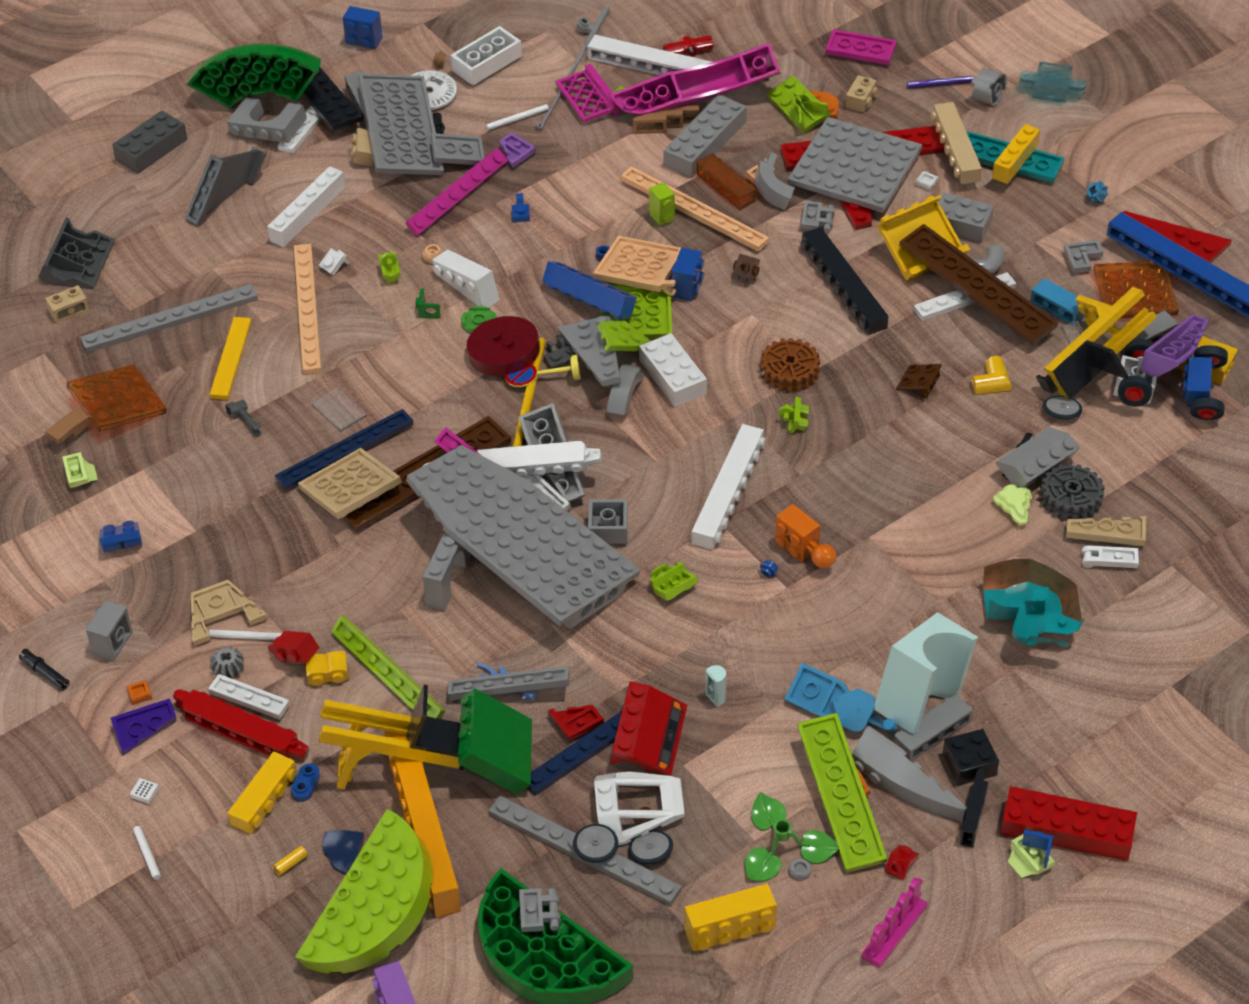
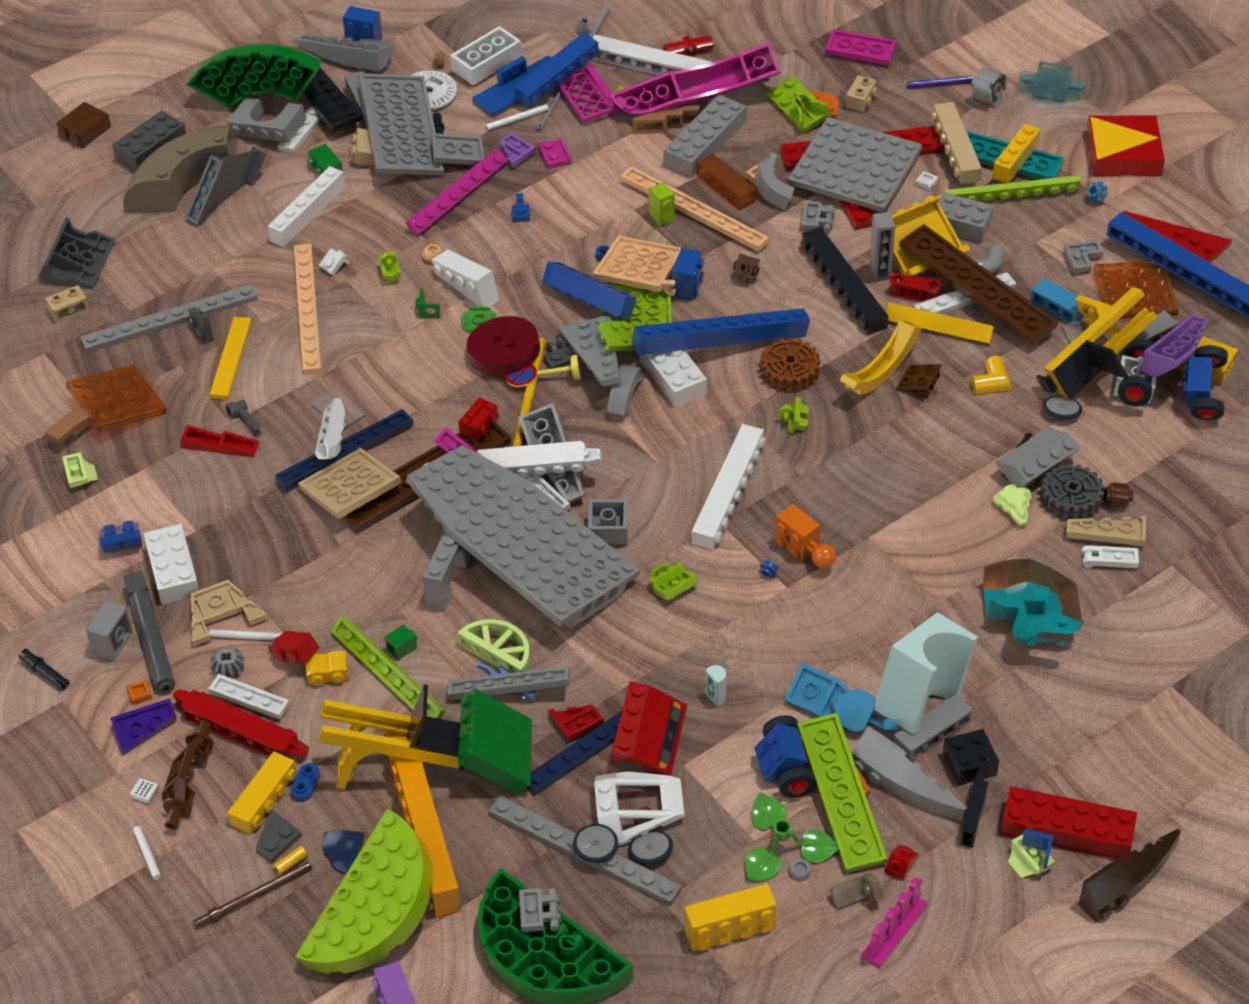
none -> reddish brown brick [56,102,111,148]
none -> dark tan brick [123,125,236,212]
none -> dark grey brick [123,571,175,693]
none -> white brick [143,524,199,605]
none -> reddish brown plate [162,720,214,830]
none -> red slope [180,425,260,458]
none -> dark grey wing [188,307,214,343]
none -> reddish brown bar [193,861,312,928]
none -> dark grey wing [256,810,302,864]
none -> light grey wedge [294,35,394,72]
none -> green brick [307,144,343,177]
none -> white brick [315,398,346,459]
none -> green brick [384,624,417,661]
none -> yellowish green window [457,619,530,673]
none -> red brick [458,397,499,441]
none -> blue bracket [472,55,551,116]
none -> blue brick [514,32,599,108]
none -> dark pink plate [538,138,572,169]
none -> blue brick [632,308,810,355]
none -> blue brick [754,715,816,798]
none -> dark tan bracket [830,873,884,908]
none -> yellow arch [840,320,922,395]
none -> light grey brick [869,212,895,281]
none -> yellow tile [886,302,994,344]
none -> red piece [889,273,941,301]
none -> lime plate [944,175,1081,202]
none -> dark brown wedge [1078,829,1181,923]
none -> red tile [1086,115,1165,176]
none -> reddish brown head [1104,482,1134,508]

